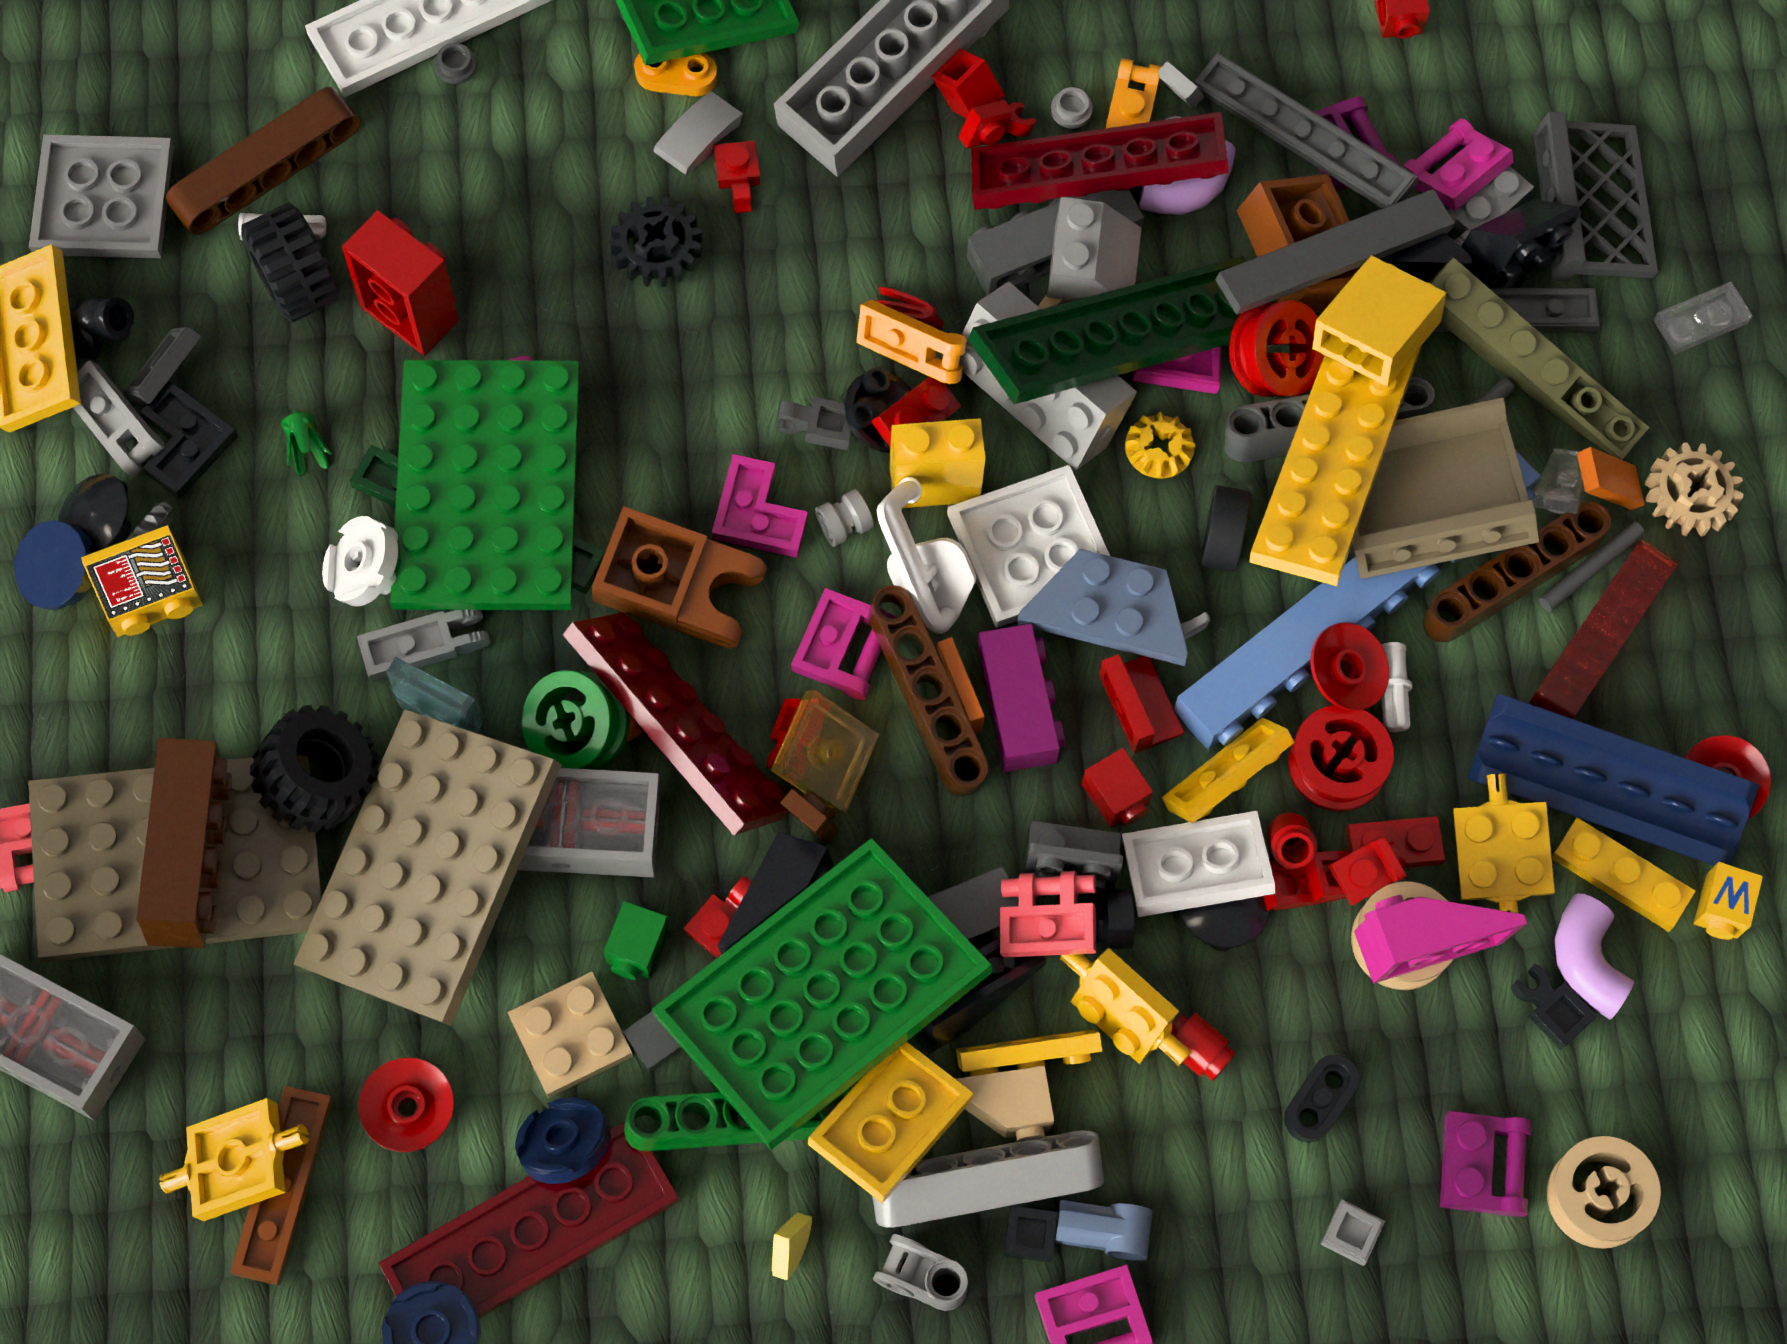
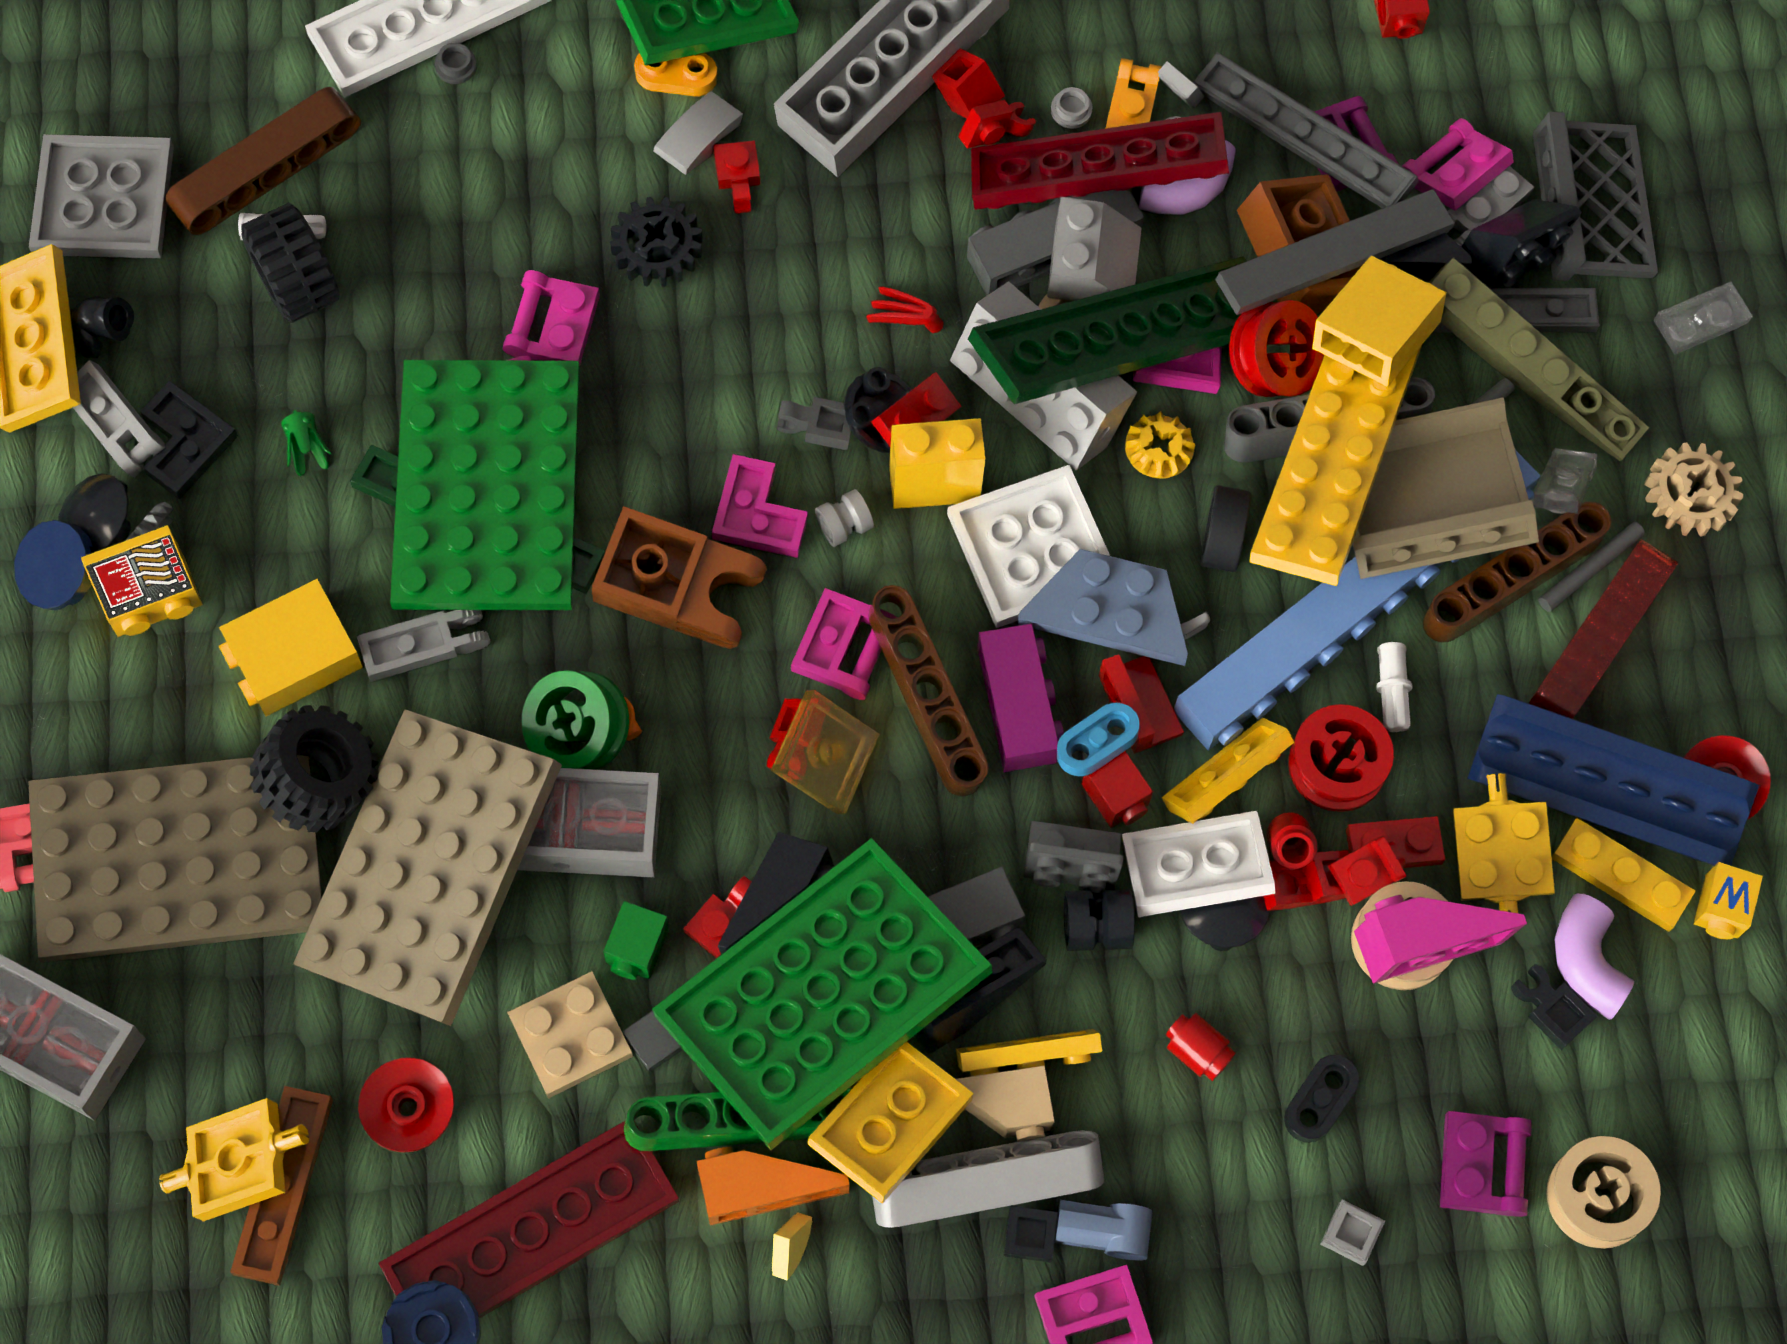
dark grey tile [123,327,201,405] -> none
reddish brown brick [136,737,232,949] -> none
white plate [322,516,398,606] -> none
red brick [342,210,459,356] -> none
clear light blue plate [386,657,484,735] -> none
dark blue tile [515,1097,611,1184] -> none
dark red plate [562,612,789,836] -> none
reddish brown plate [780,789,839,845] -> none
light orange plate [856,299,967,384] -> none
light grey piece [873,1234,968,1311] -> none
white piece [876,477,976,634] -> none
orange tile [936,637,985,734] -> none
coral plate [1000,871,1096,957] -> none
yellow plate [1060,948,1192,1066] -> none
red dish [1310,622,1389,711] -> none
orange tile [1577,447,1645,510] -> none
none -> yellow brick [219,579,363,716]
none -> dark pink plate [502,270,600,365]
none -> orange slope [696,1147,850,1225]
none -> dark azure plate [1057,703,1140,776]

